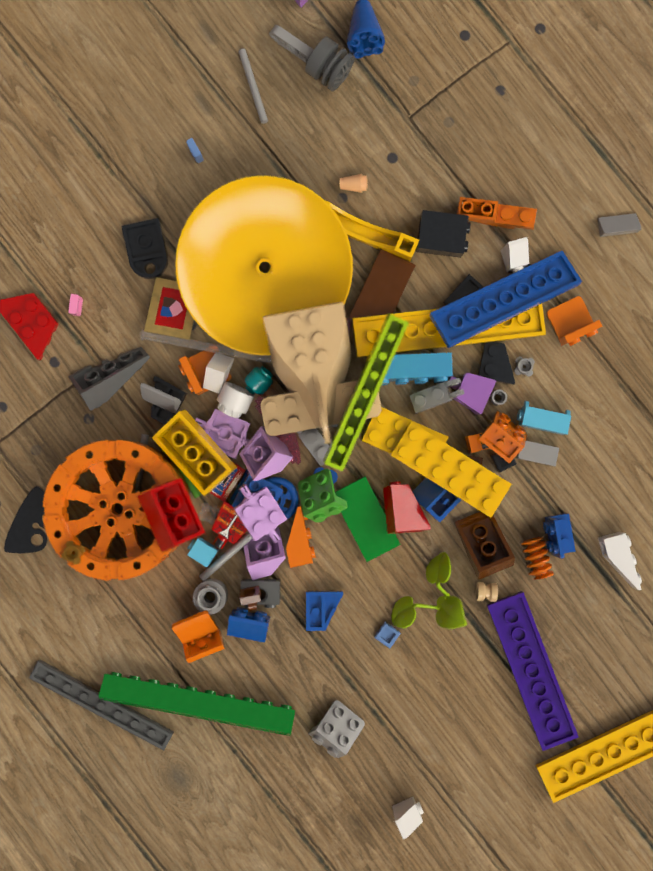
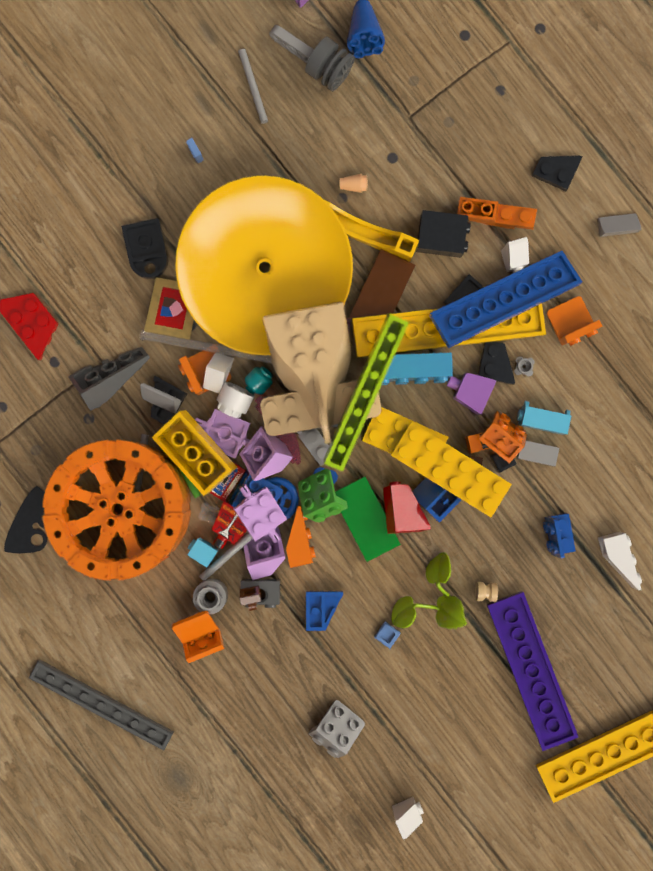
pearl gold plate [61,541,85,565] -> none
bright pink tile [68,294,83,317] -> none
green brick [98,672,295,736] -> none
red slope [137,478,205,552] -> none
blue slope [227,607,271,643] -> none
light grey hinge [410,378,465,413] -> none
reddish brown slope [454,511,515,580] -> none
light grey hose [489,389,507,406] -> none
orange piece [521,537,554,580] -> none
none -> black wing [532,155,583,192]

